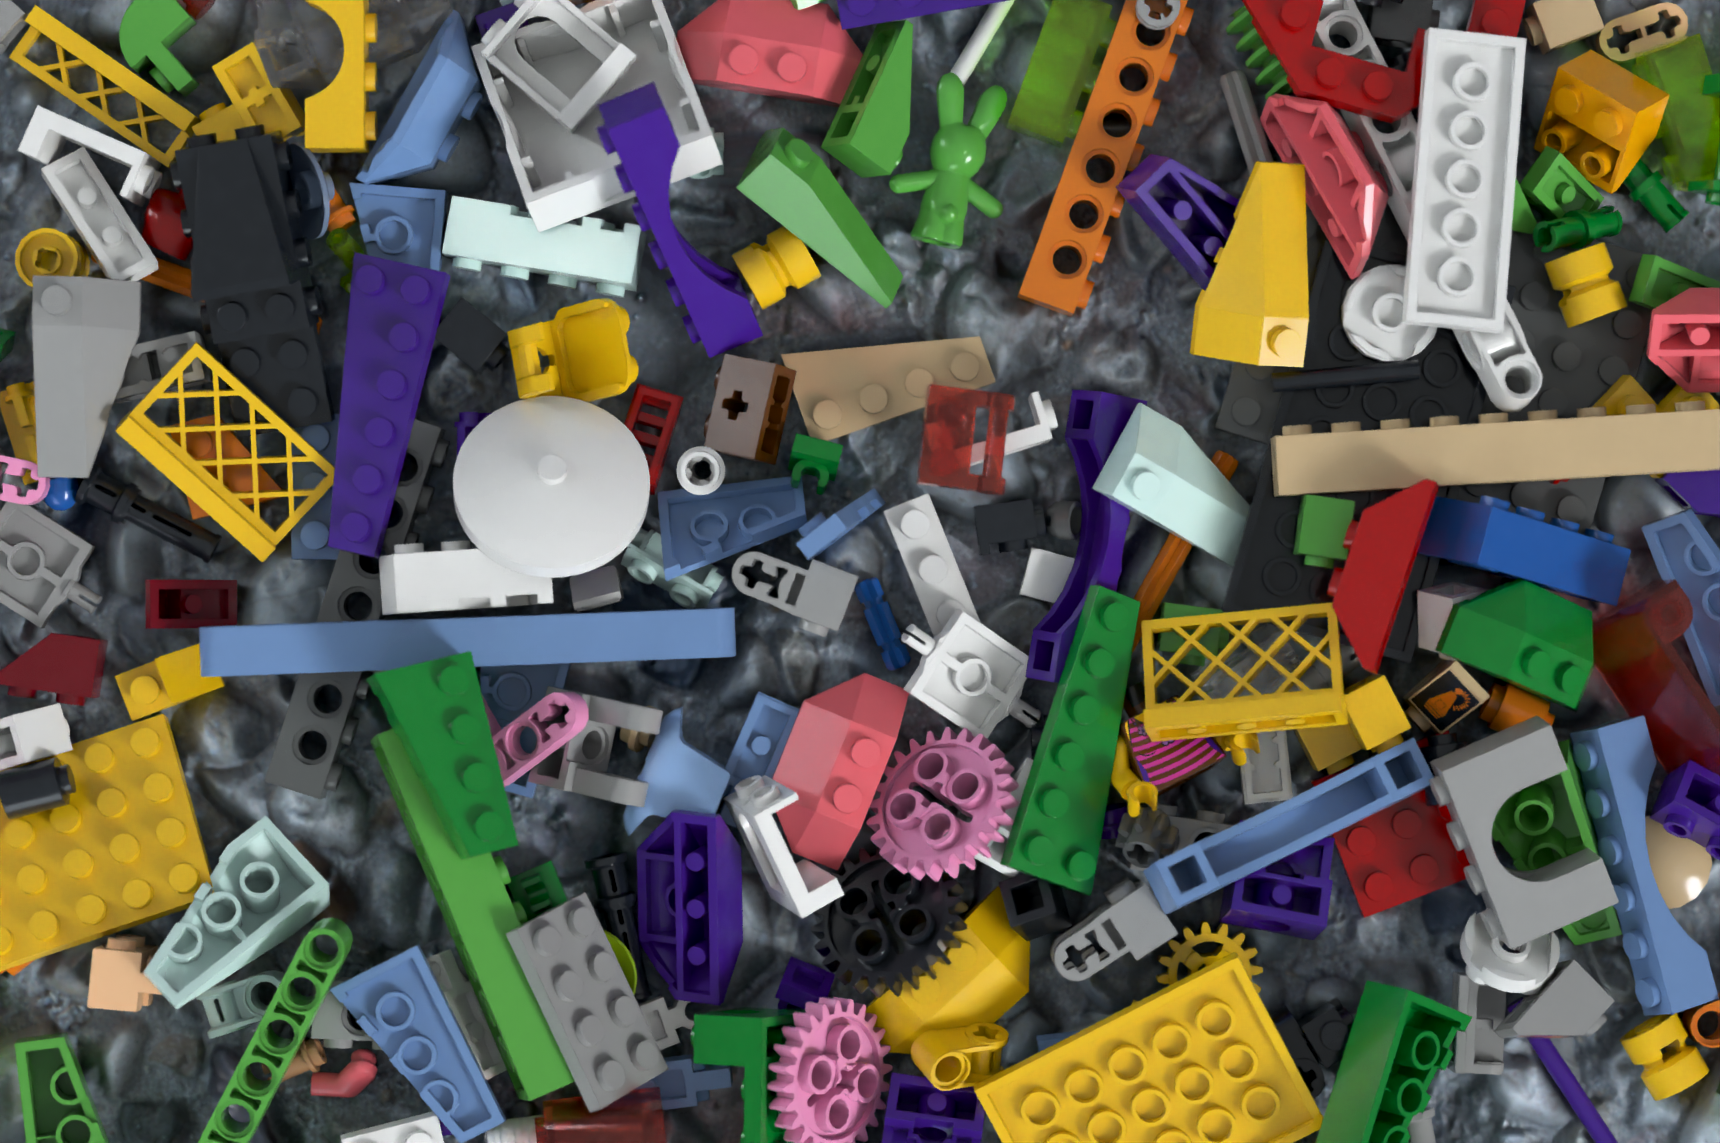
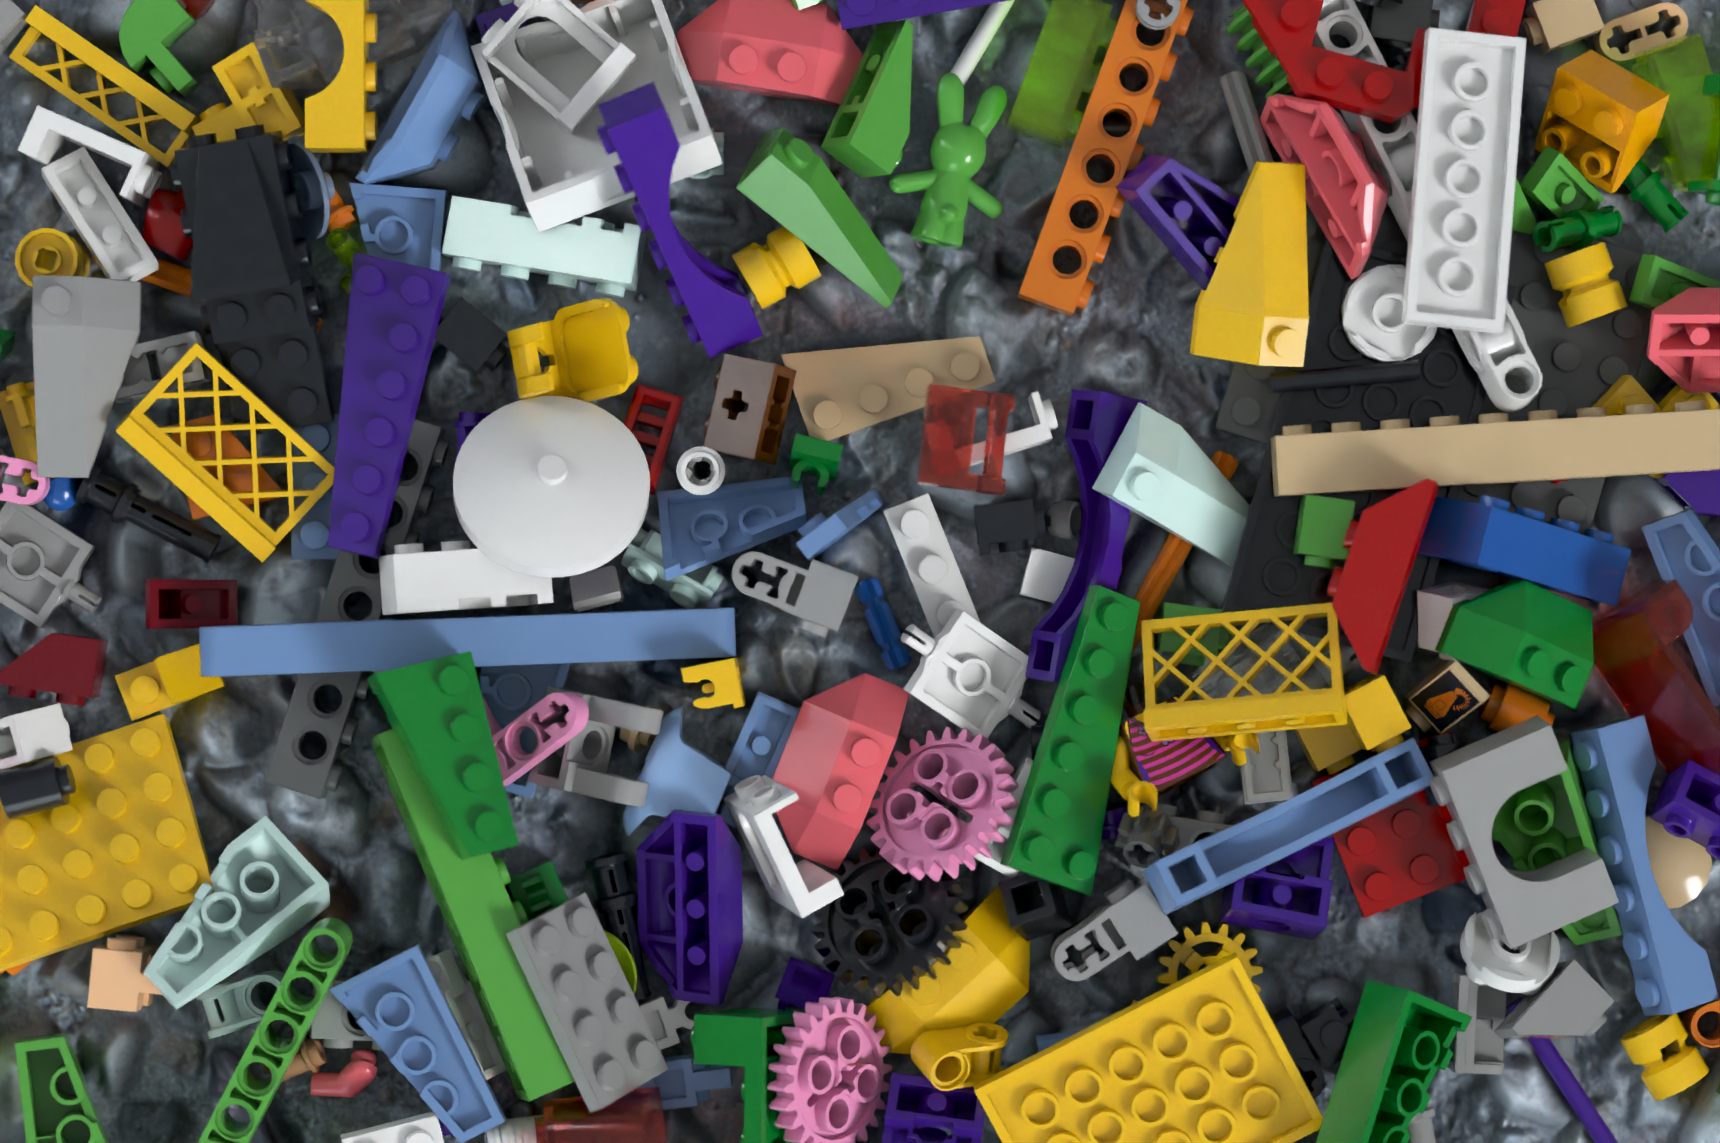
none -> yellow hinge [681,658,746,709]

